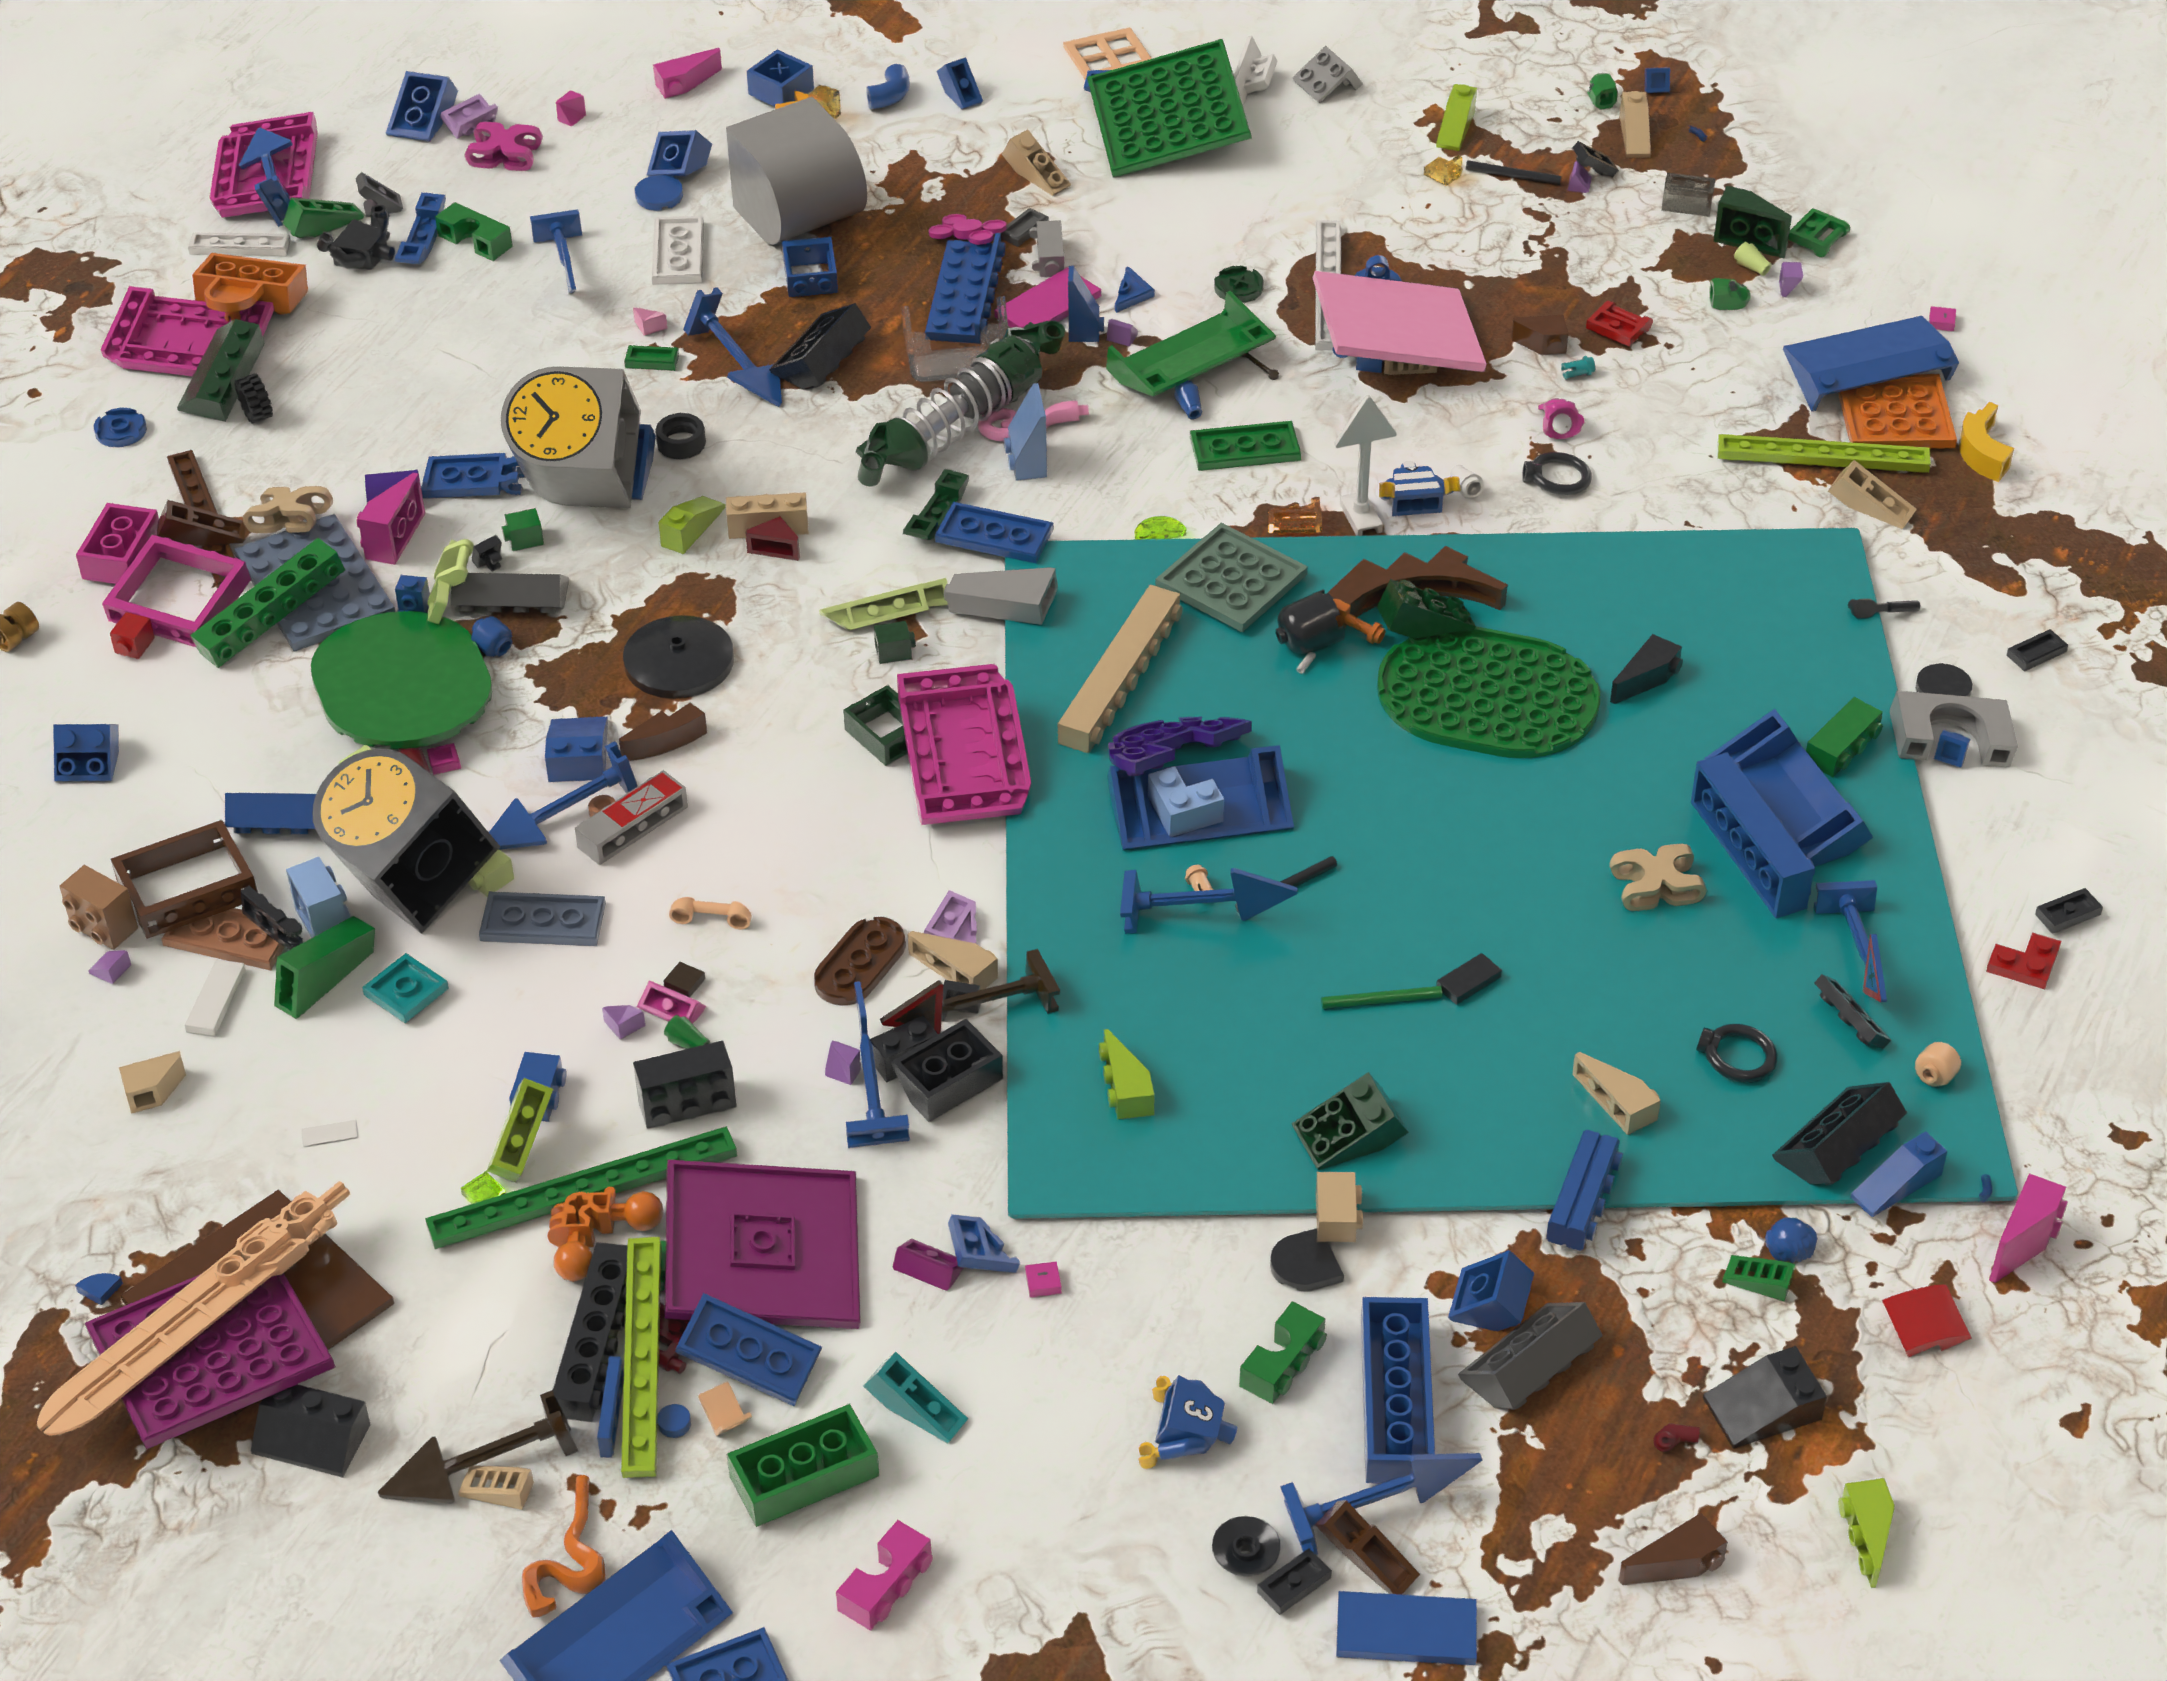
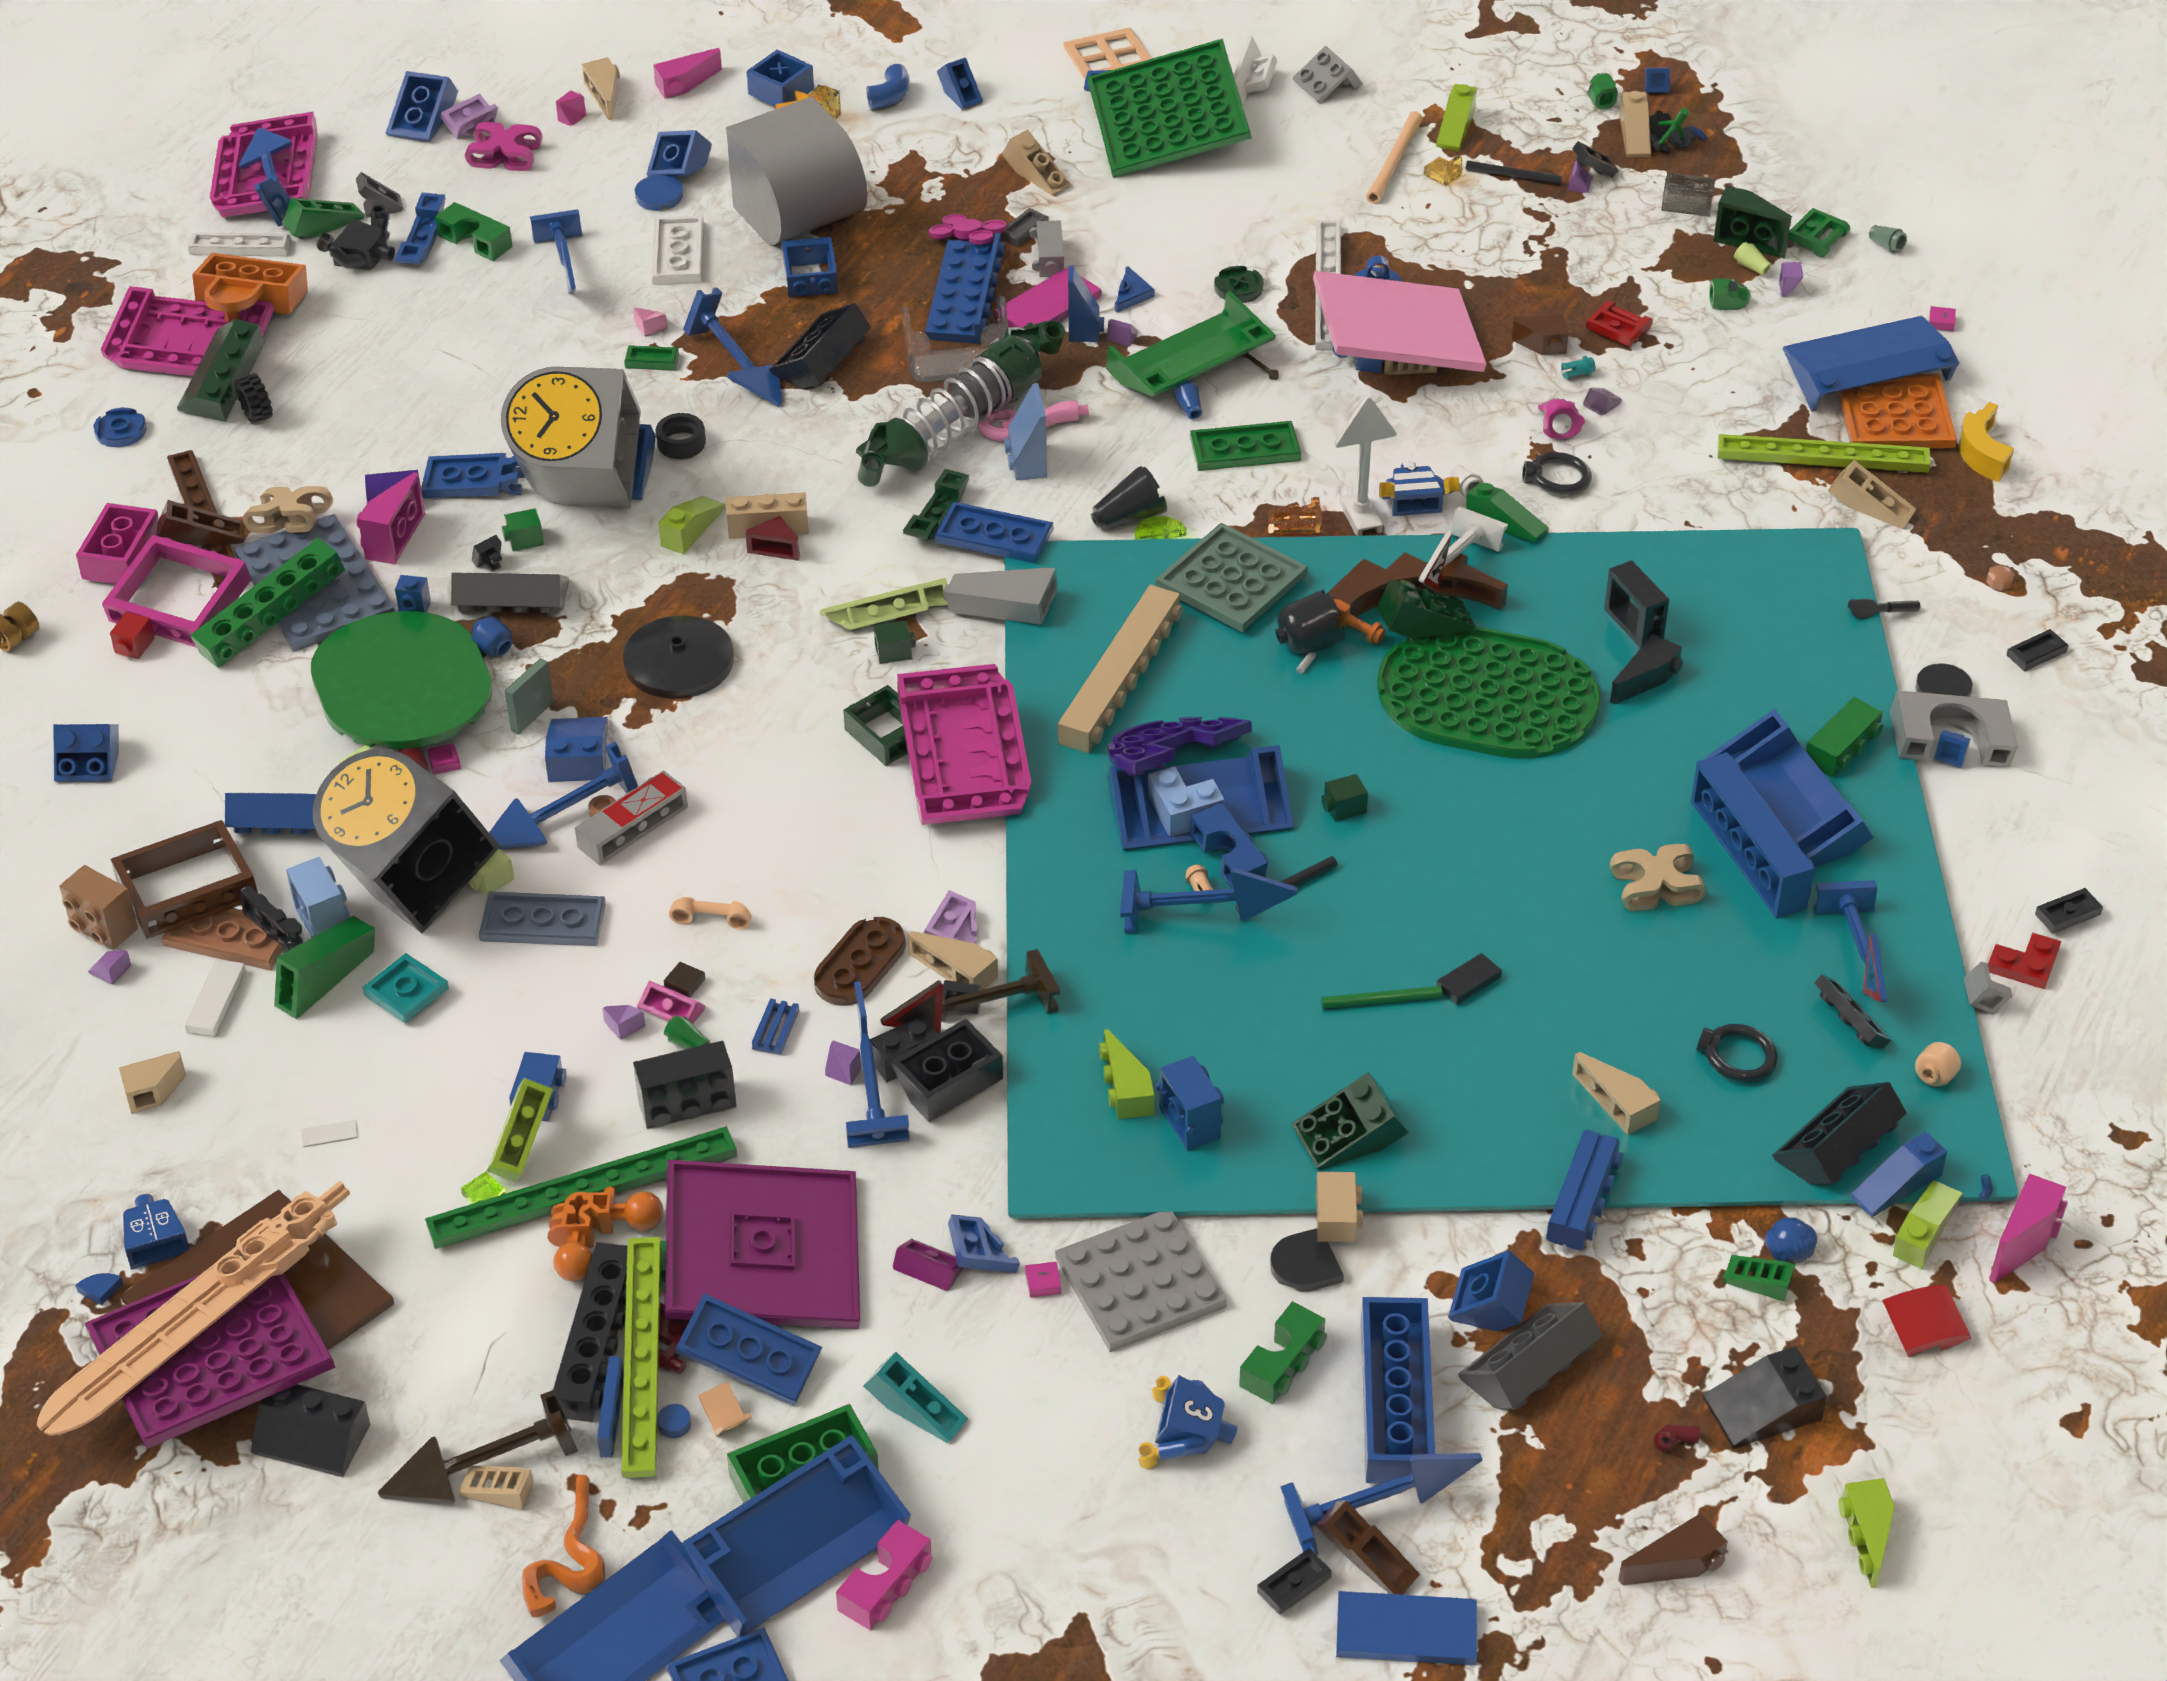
yellowish green bar [427,539,474,624] -> none
reddish brown slope [619,702,707,761] -> none
black dish [1212,1516,1280,1576] -> none
none -> torso [123,1194,190,1270]
none -> sand green tile [505,658,554,735]
none -> tan slope [582,57,620,120]
none -> blue slope [683,1435,911,1637]
none -> blue tile [752,998,800,1055]
none -> light grey plate [1055,1212,1227,1352]
none -> black cone [1091,466,1167,530]
none -> blue brick [1155,1055,1224,1151]
none -> blue arch [1190,803,1268,889]
none -> dark green brick [1321,774,1368,822]
none -> light nougat piece [1366,111,1423,204]
none -> white piece [1419,506,1508,592]
none -> green slope [1466,483,1549,542]
none -> clear purple slope [1583,387,1622,416]
none -> black window [1604,560,1669,648]
none -> black plant [1649,108,1696,153]
none -> sand green cone [1869,225,1907,252]
none -> lime slope [1893,1180,1963,1269]
none -> light grey panel [1963,961,2013,1014]
none -> nougat tile [1986,565,2015,591]

